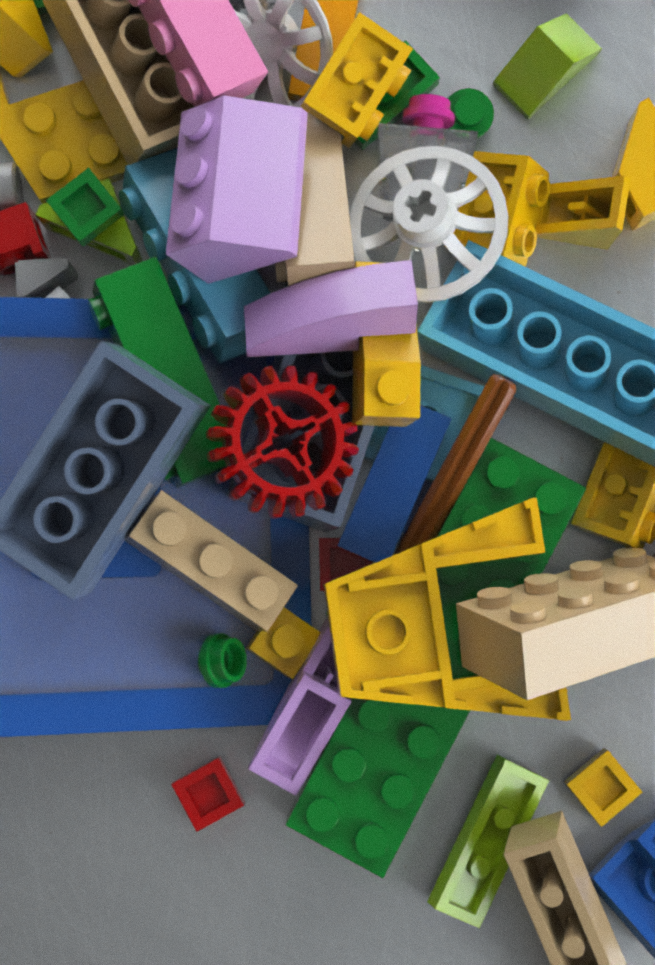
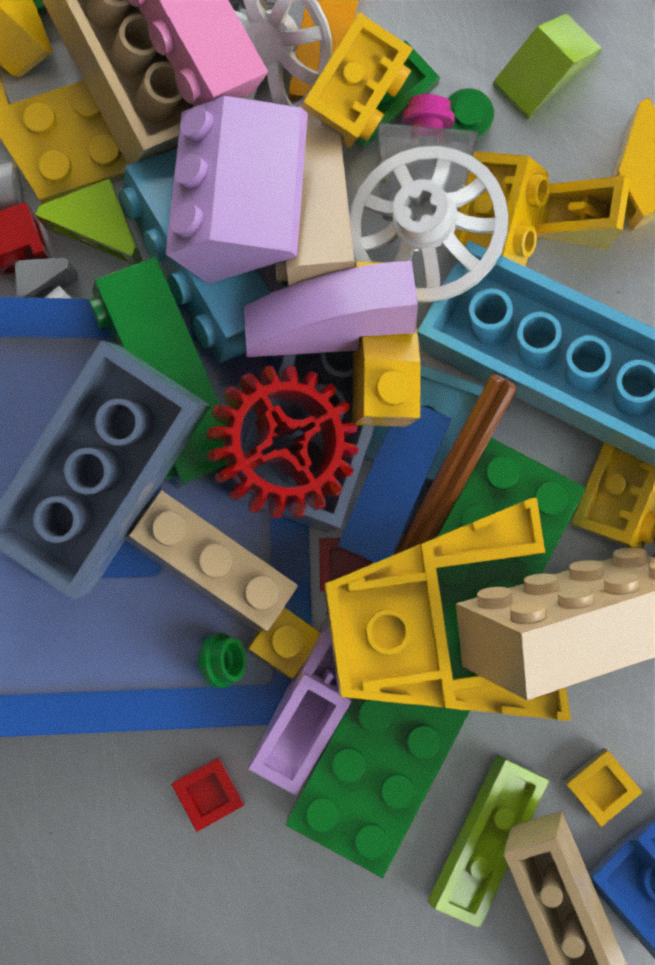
green plate [46,168,125,247] -> none

